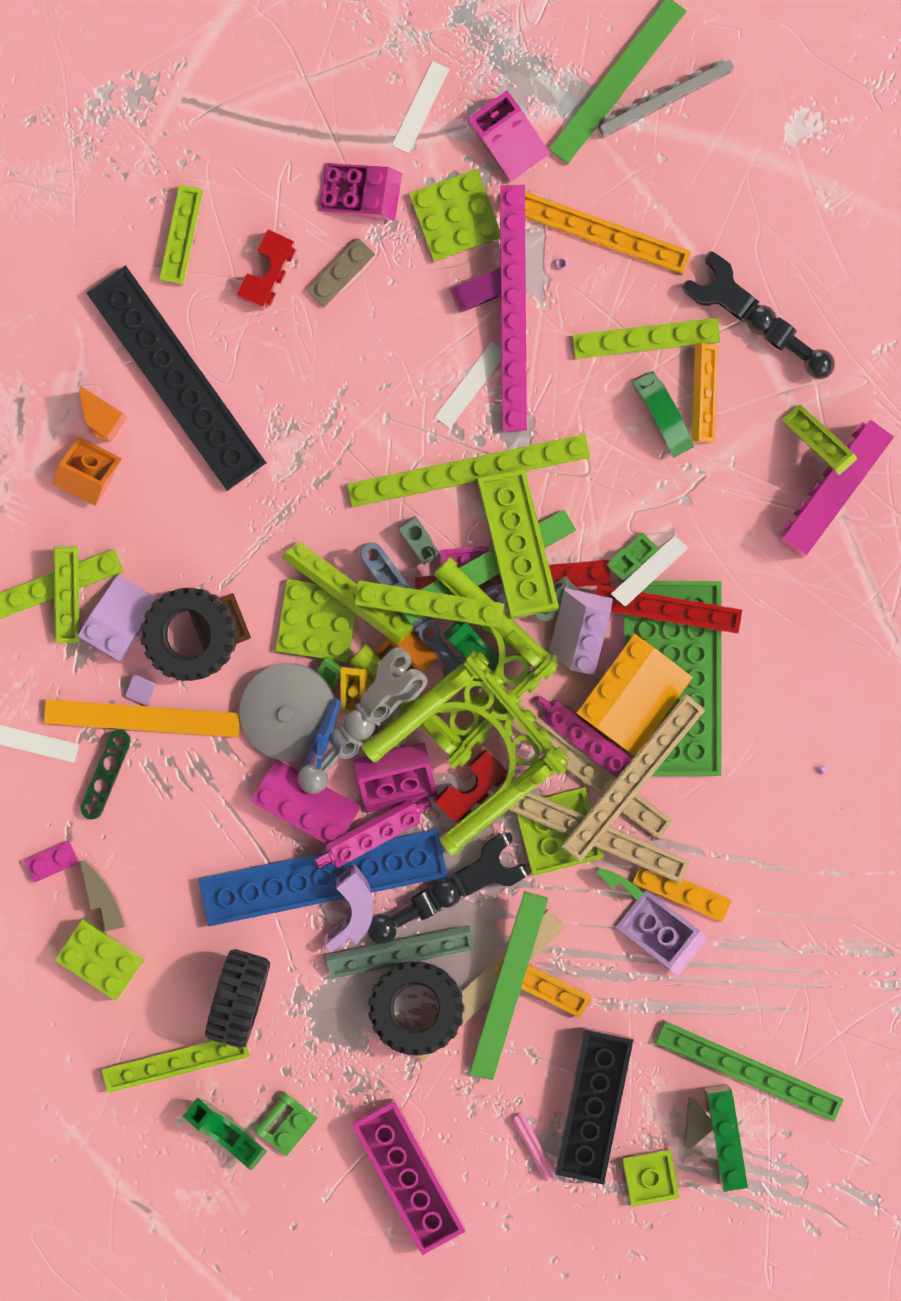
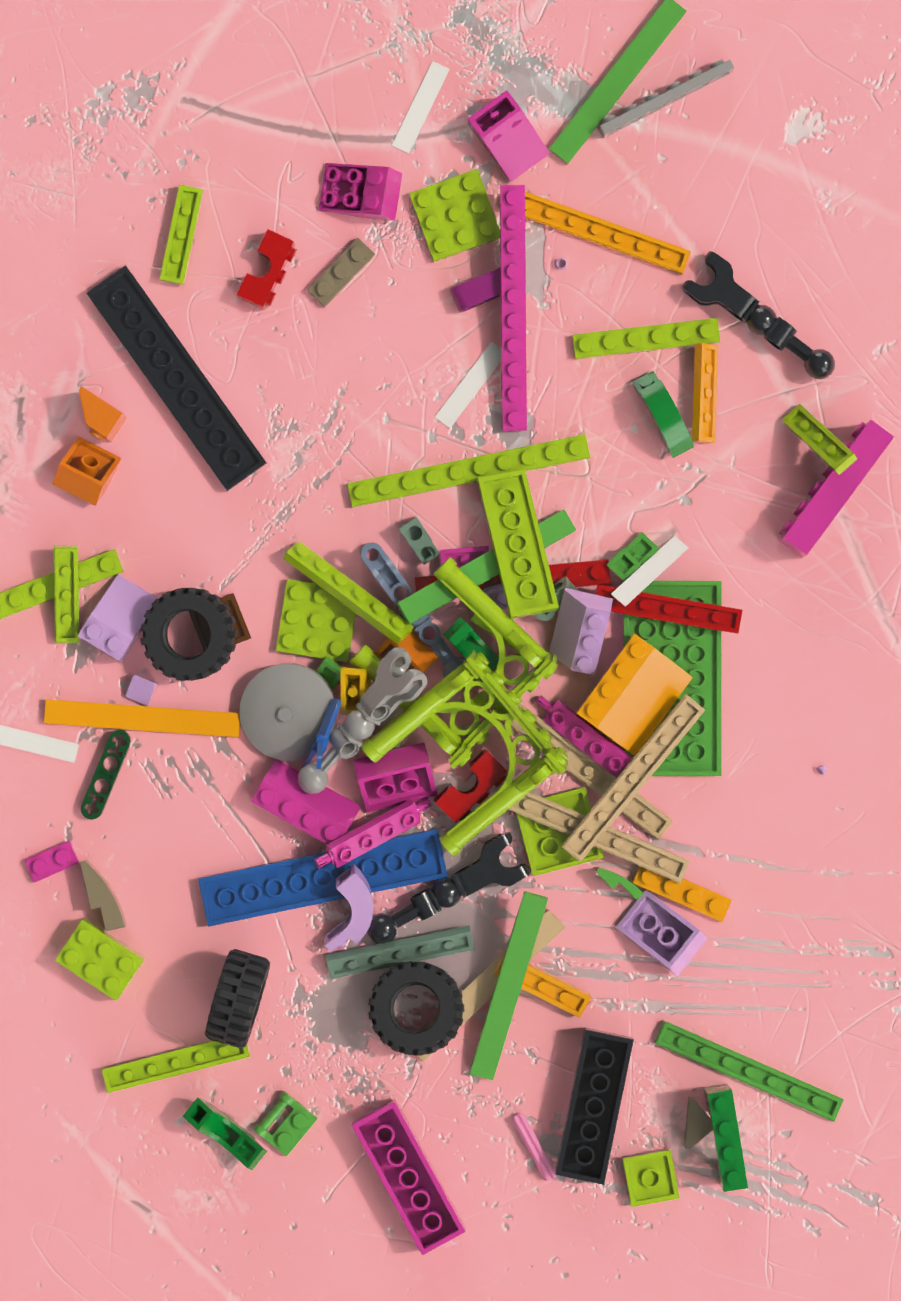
lime plate [355,580,505,628] -> none

